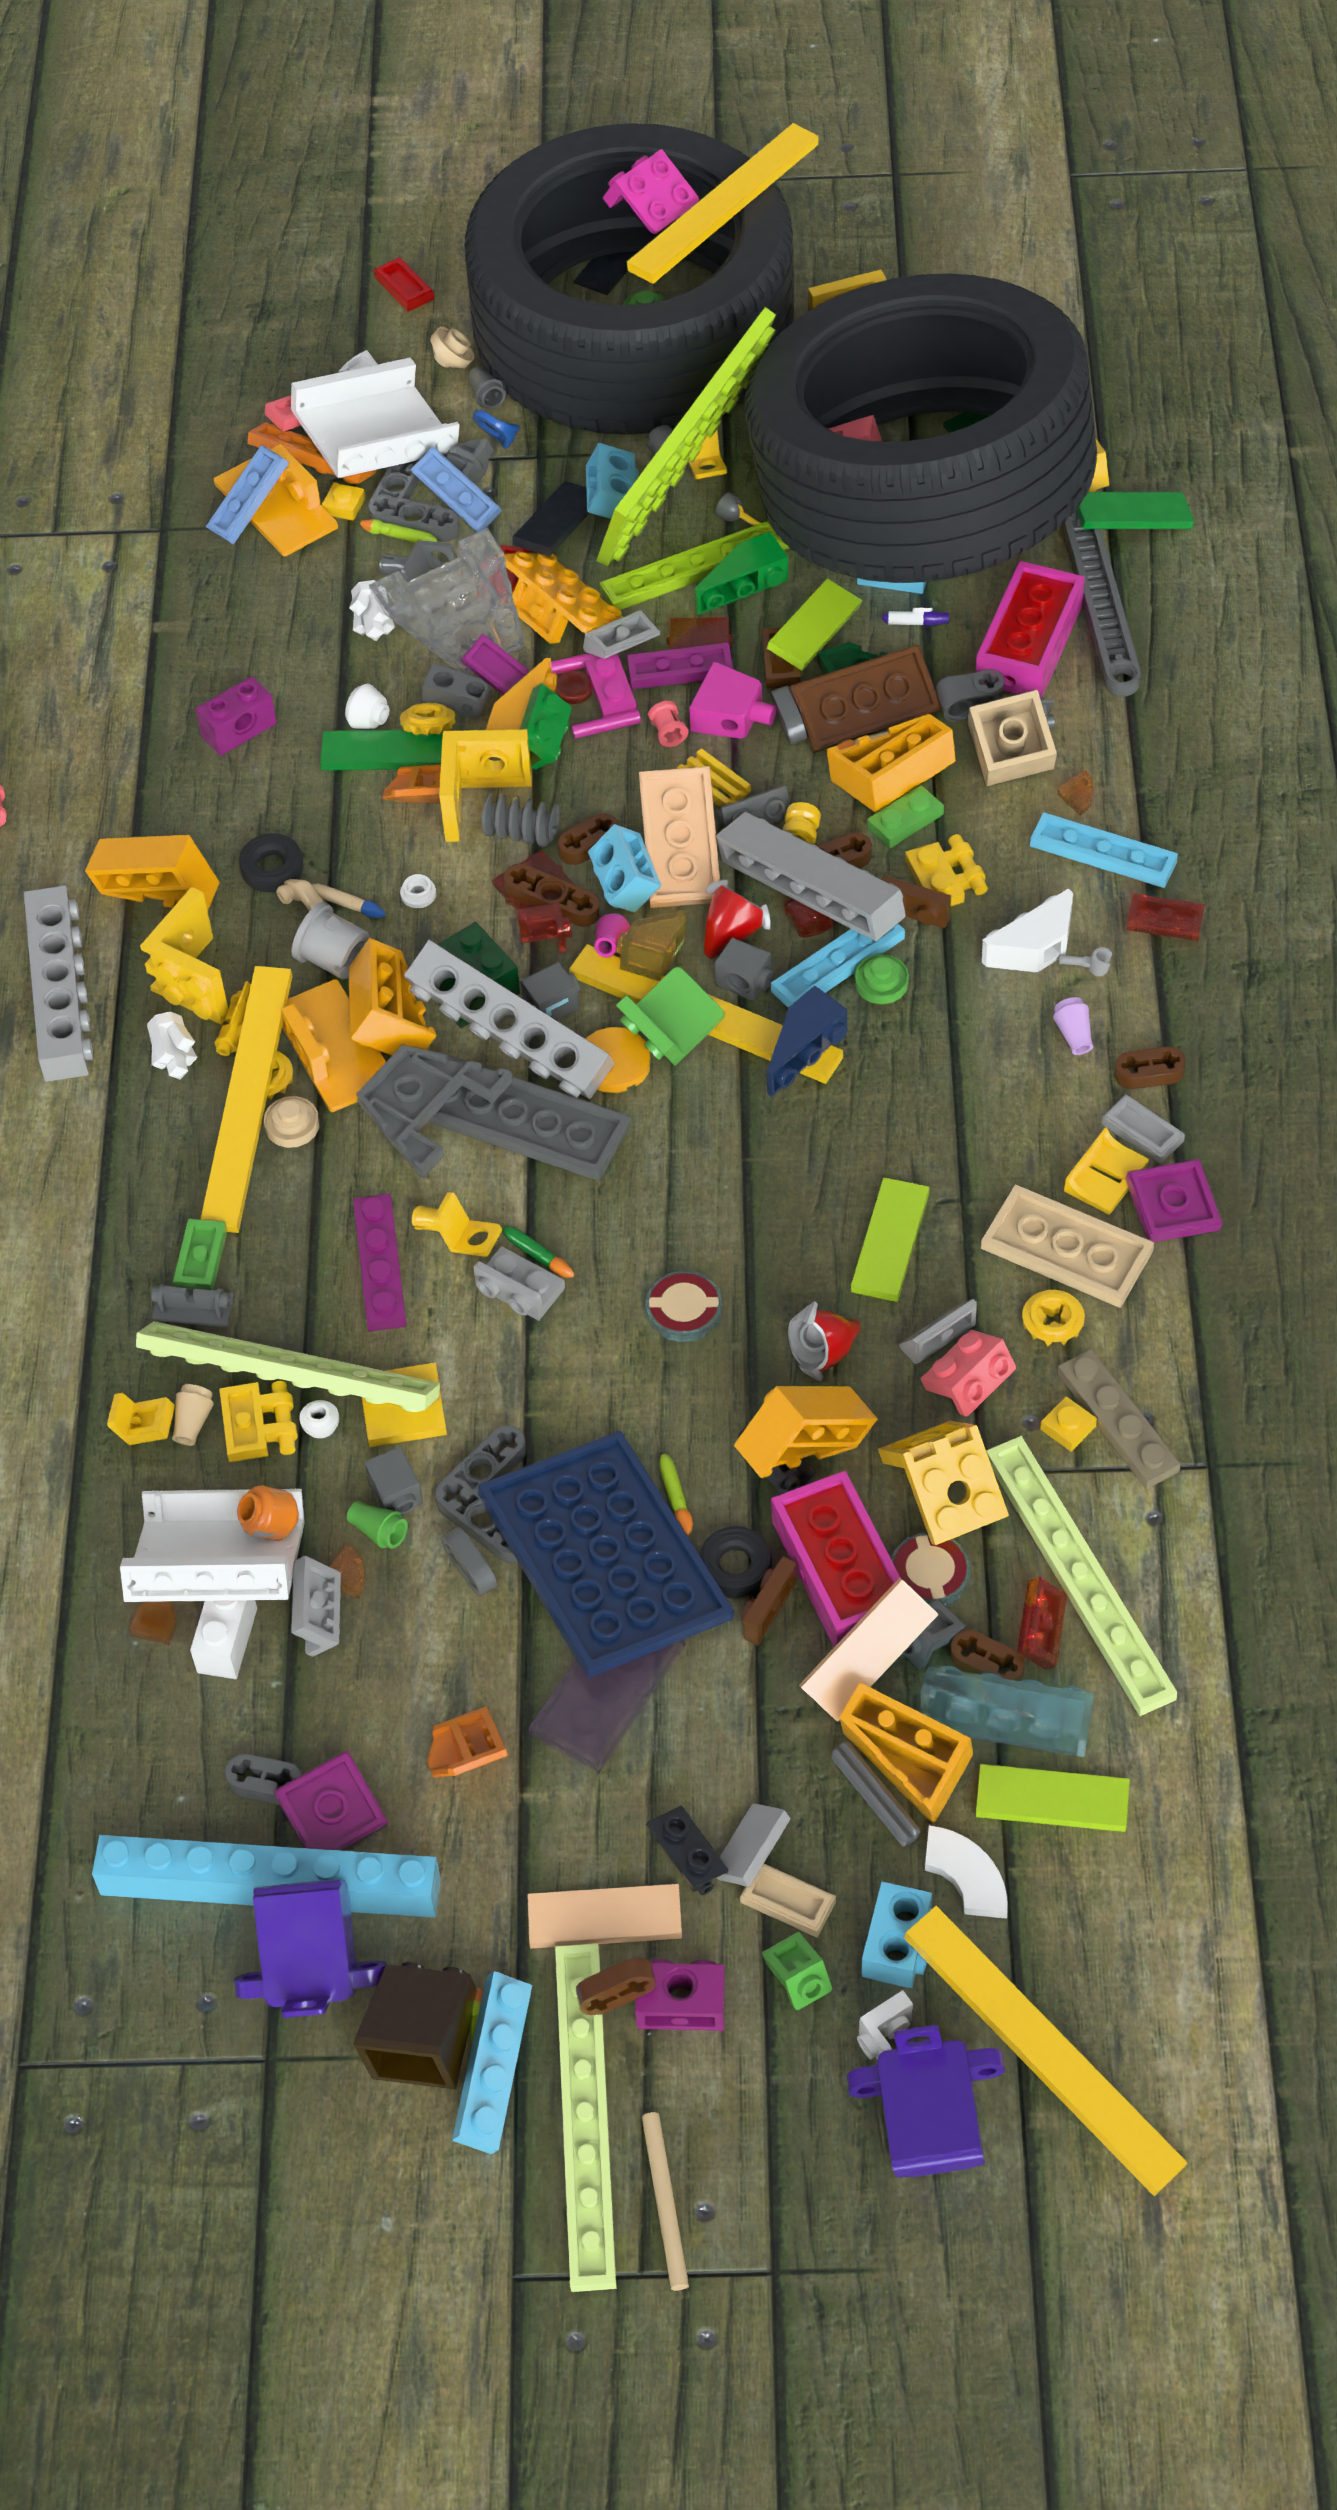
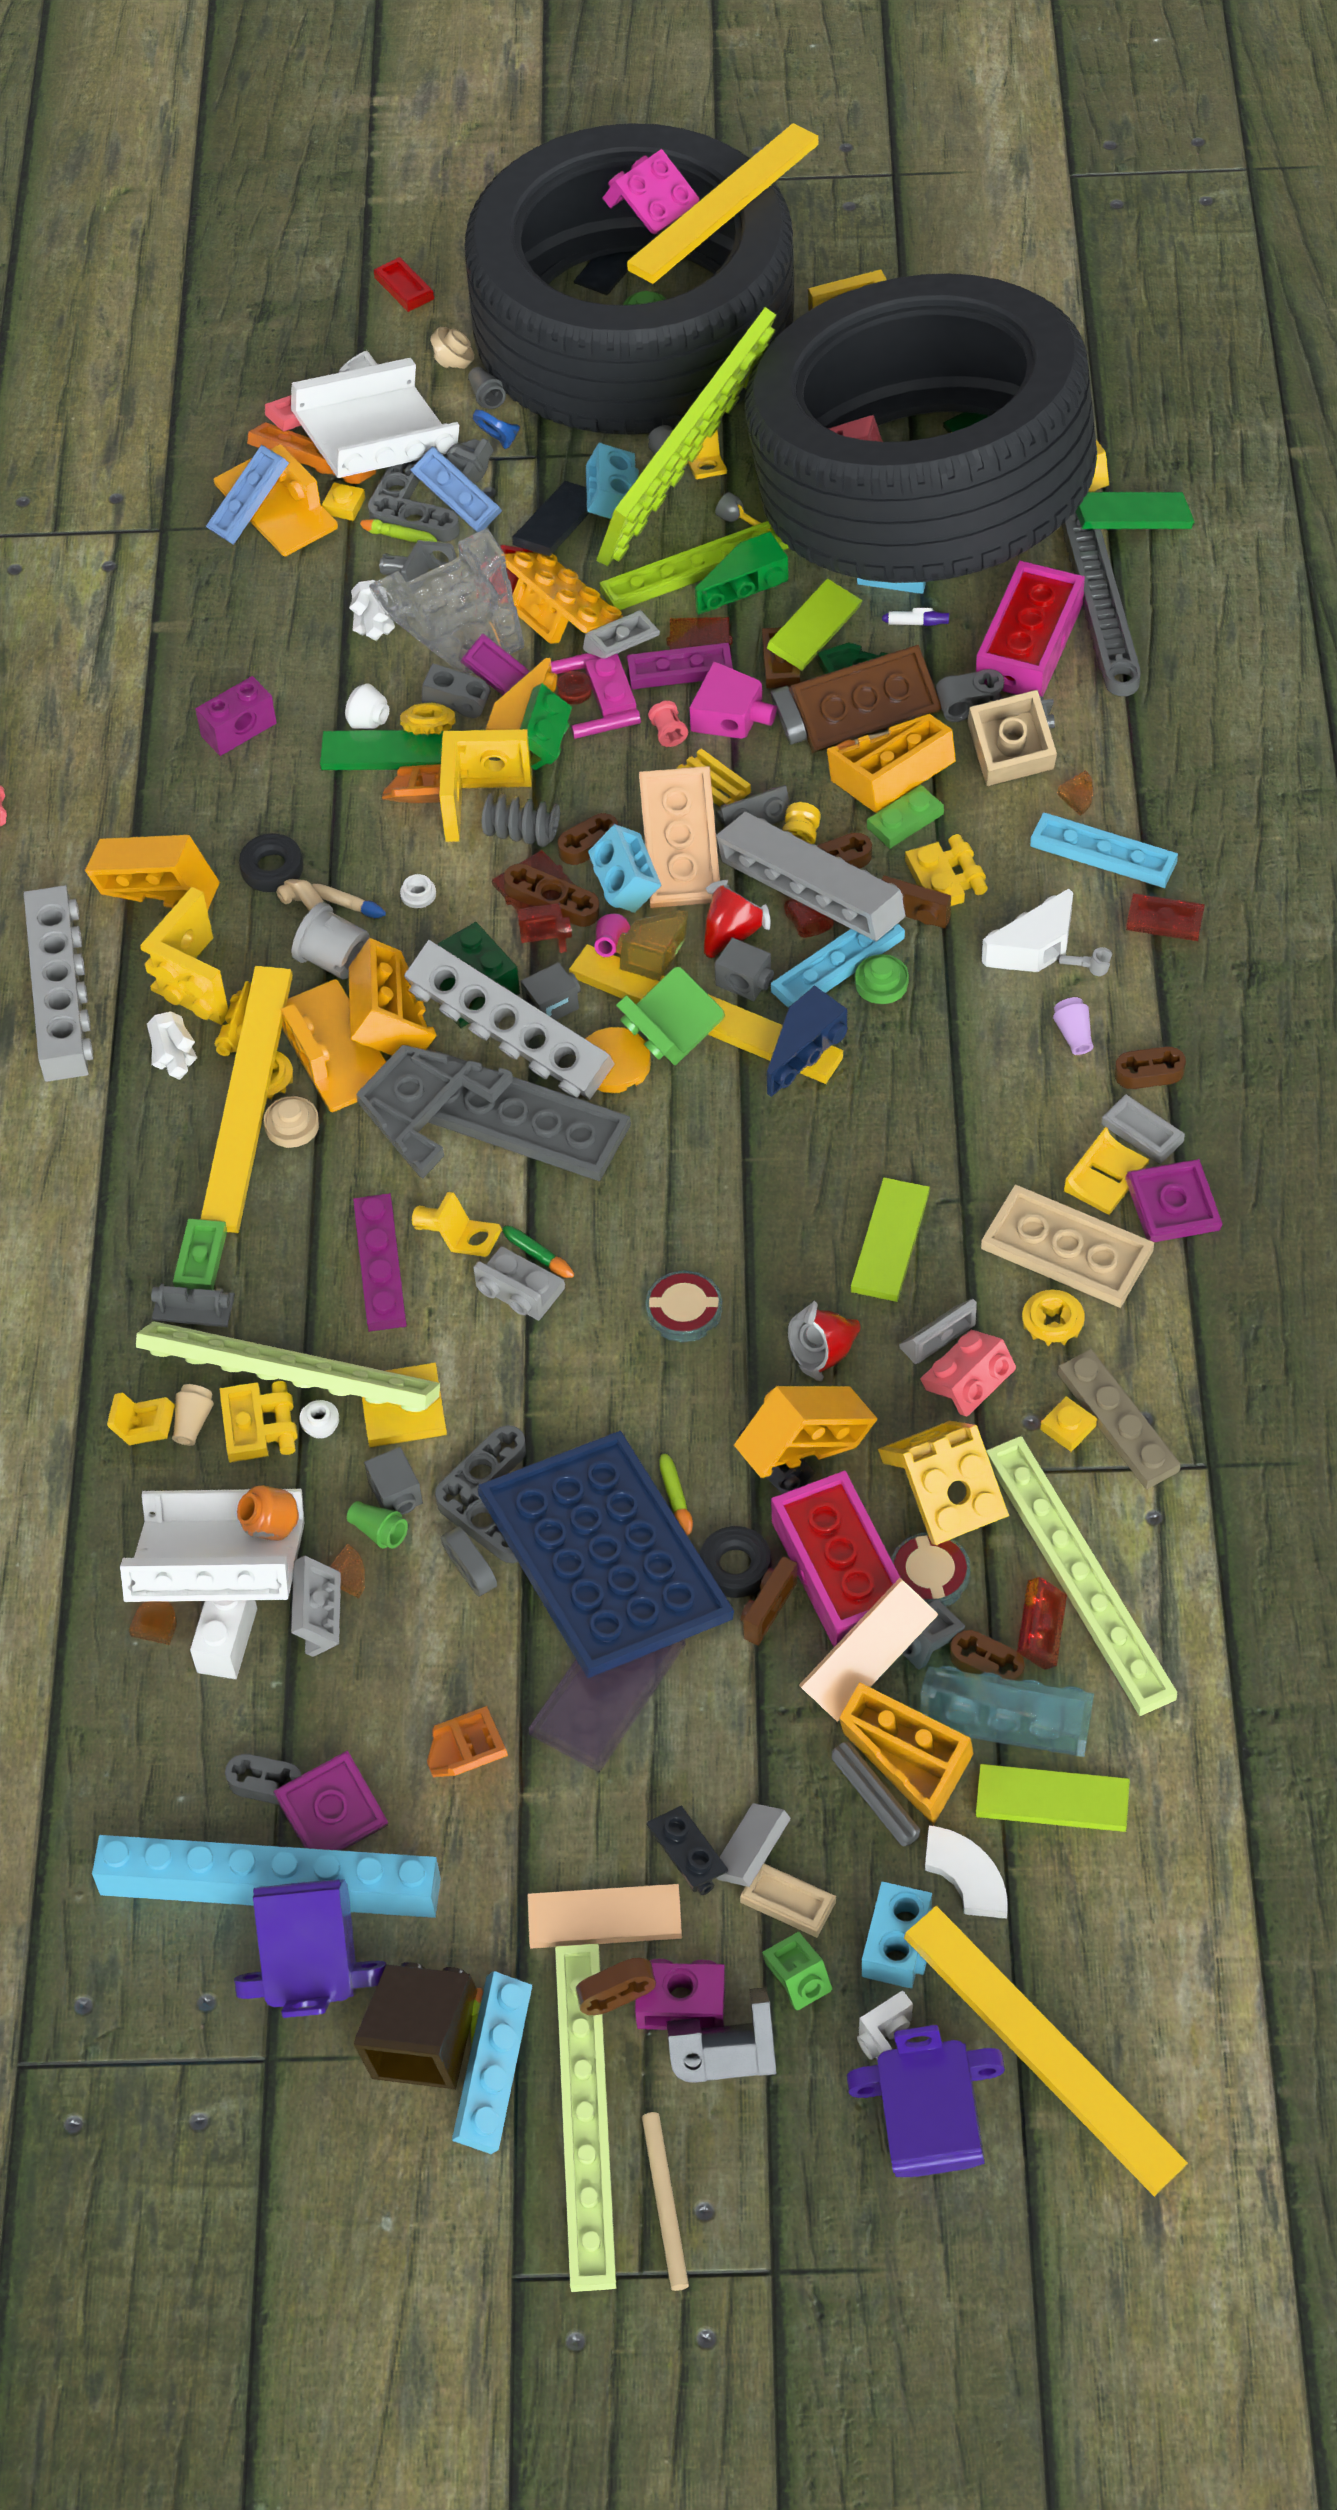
none -> piece [666,1987,776,2083]

